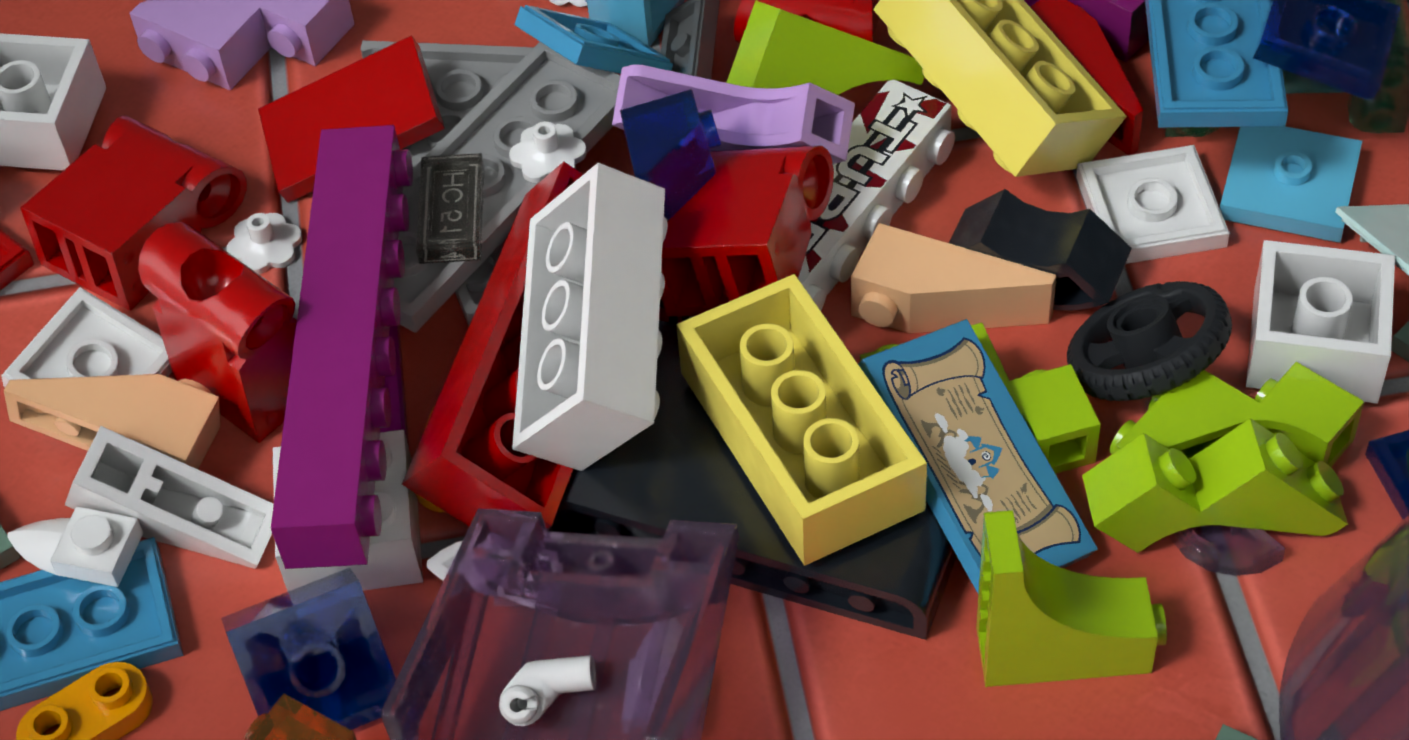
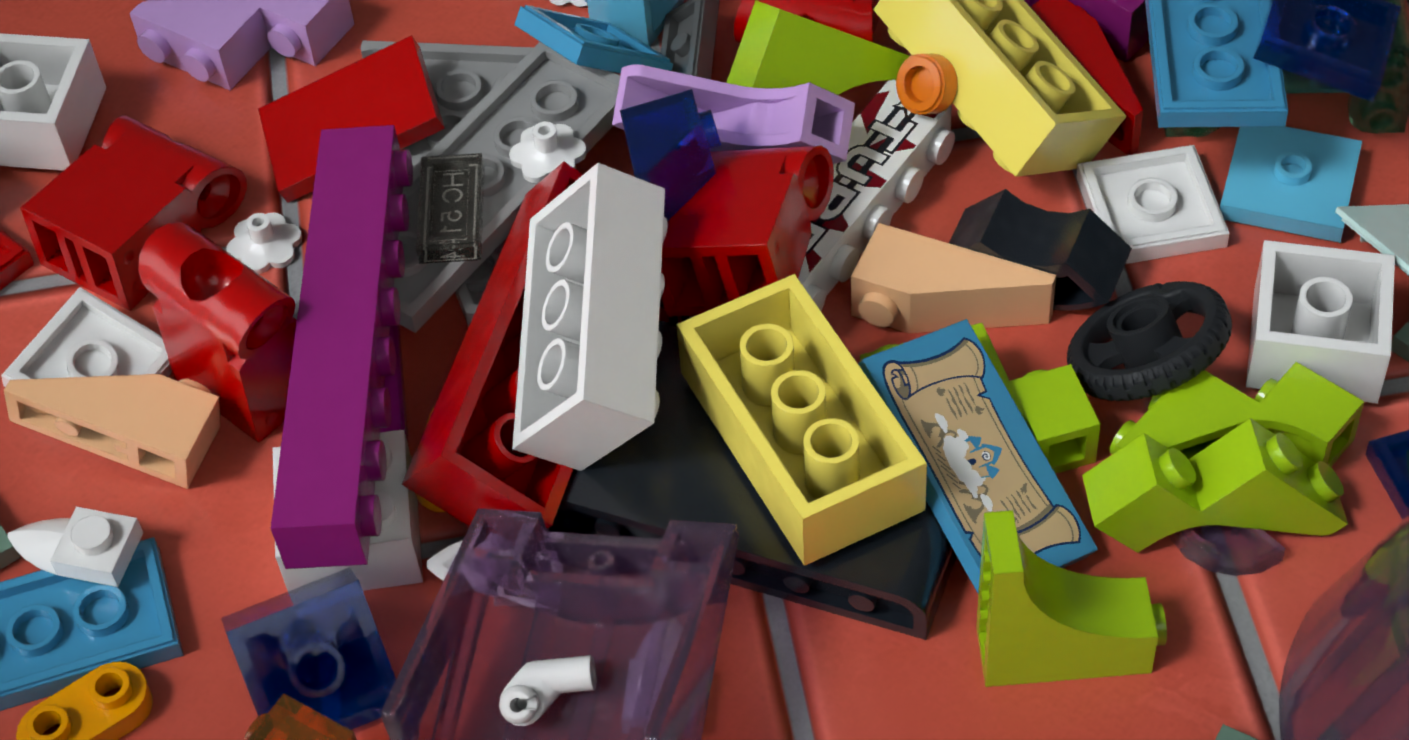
white slope [65,426,274,569] -> none
none -> orange tile [896,53,958,115]

